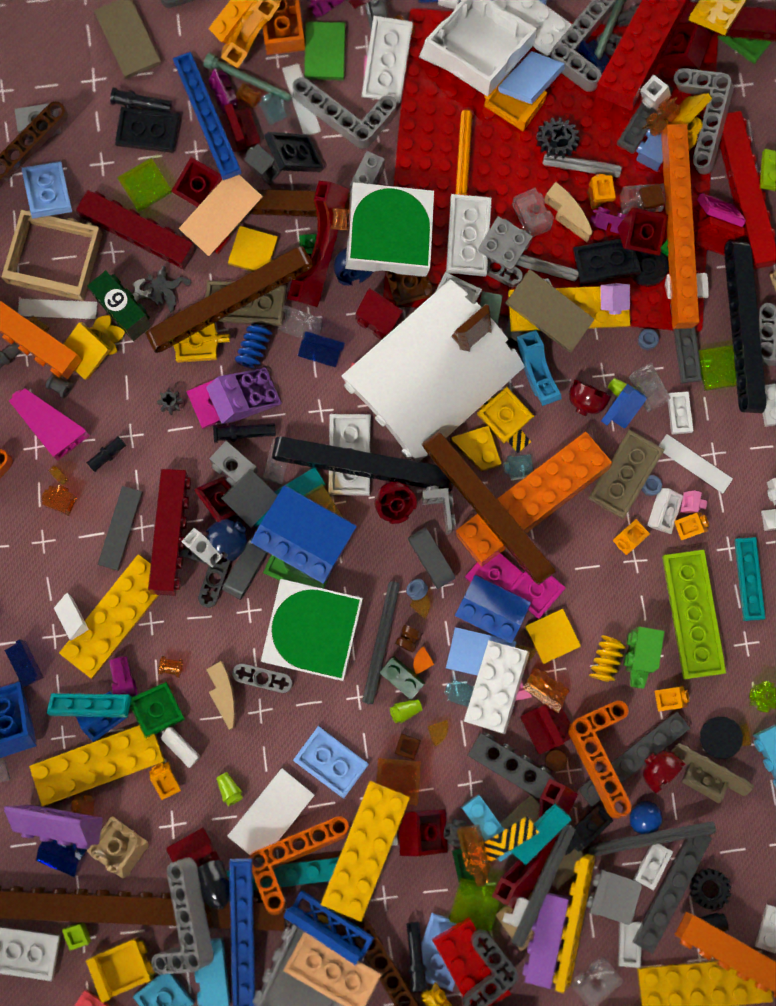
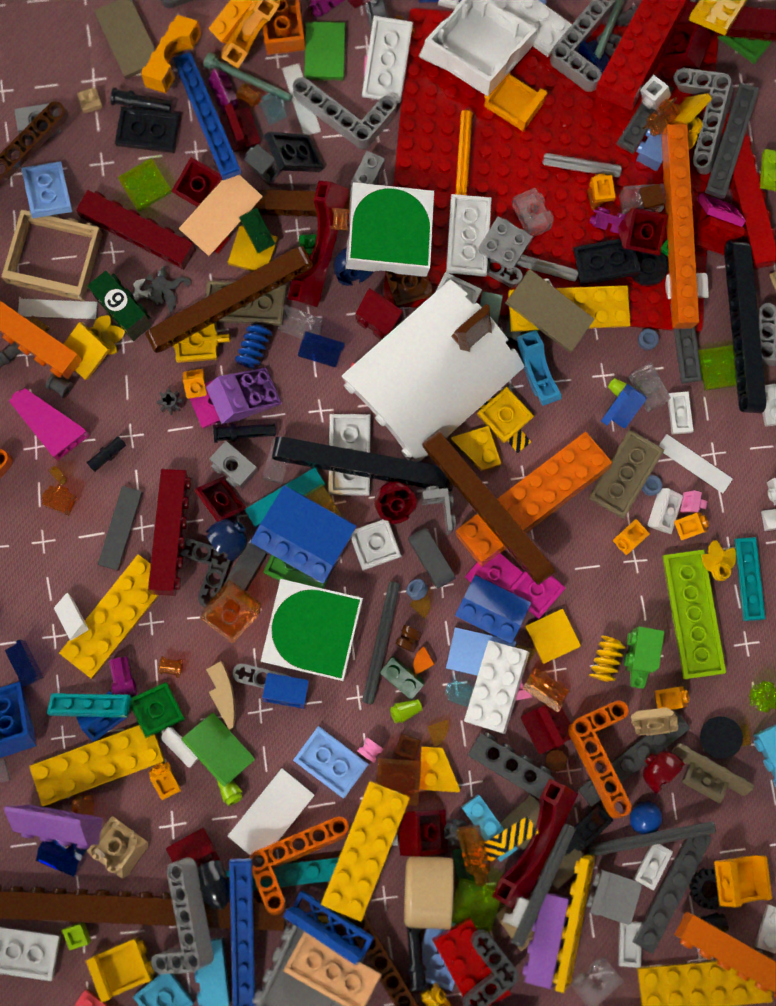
white leg [182,528,224,568] -> none
dark grey tile [221,469,278,527] -> none
light blue tile [498,51,565,104] -> none
clear light blue bracket [503,454,534,479] -> none
teal tile [510,803,572,865] -> none
black gear [536,118,580,159] -> none
tan slope [544,182,592,242] -> none
dark red cylinder [569,379,612,416] -> none
lavender brick [601,283,630,314] -> none
none -> tan tile [77,87,103,114]
none -> light orange arch [141,15,202,94]
none -> bright green tile [181,713,255,787]
none -> light orange bracket [183,368,207,399]
none -> clear orange brick [200,579,262,643]
none -> dark green plate [238,208,275,253]
none -> blue panel [262,673,309,709]
none -> white tile [351,519,401,571]
none -> bright pink wheel [358,737,384,763]
none -> tan piece [404,856,453,930]
none -> yellow wing [419,747,460,793]
none -> tan slope [631,708,679,736]
none -> yellow plate [702,540,736,581]
none -> dark grey plate [705,83,759,199]
none -> light orange panel [714,855,772,907]

